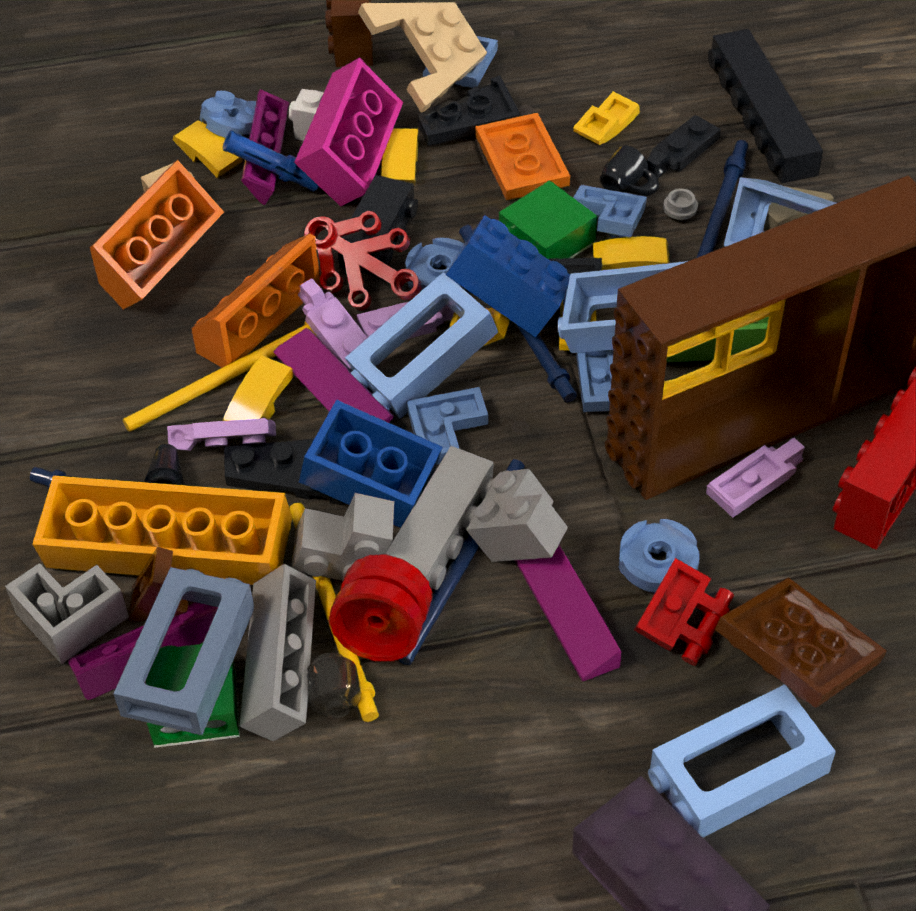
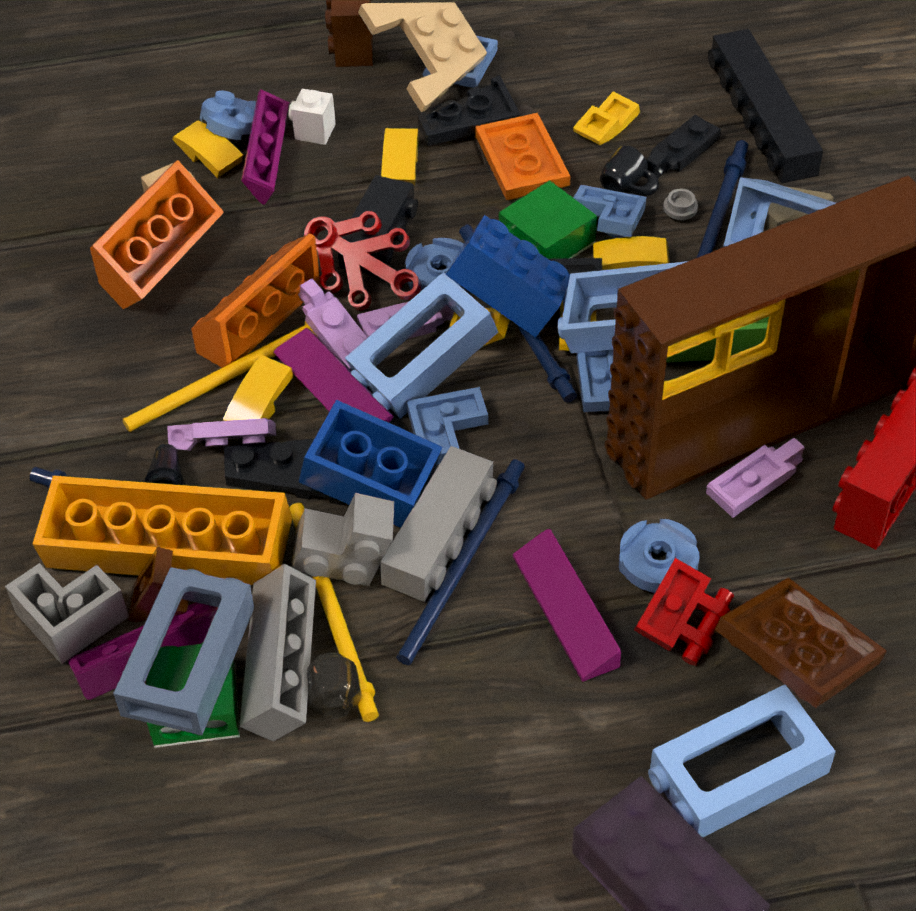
blue pin [222,130,318,192] -> none
dark pink brick [294,58,403,207] -> none
red wheel [329,554,433,661] -> none
light grey brick [466,469,568,562] -> none

